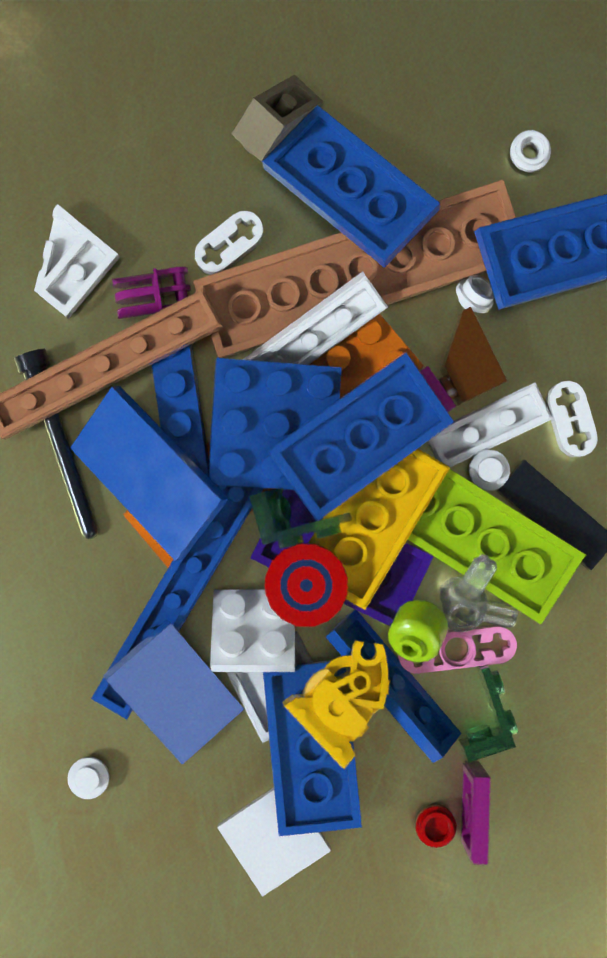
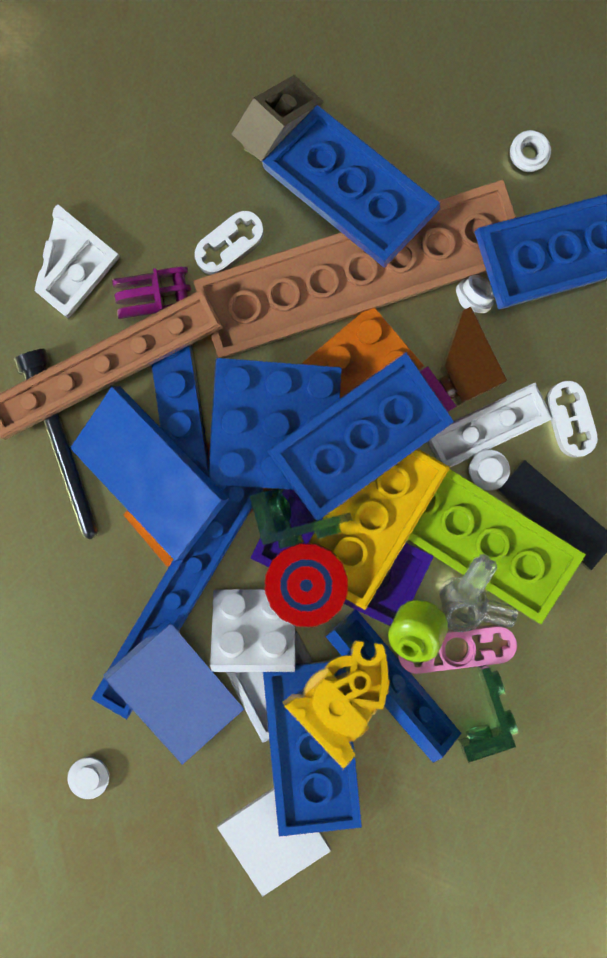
white tile [242,272,388,365] -> none
red plate [415,805,457,848] -> none
magenta tile [461,761,491,865] -> none

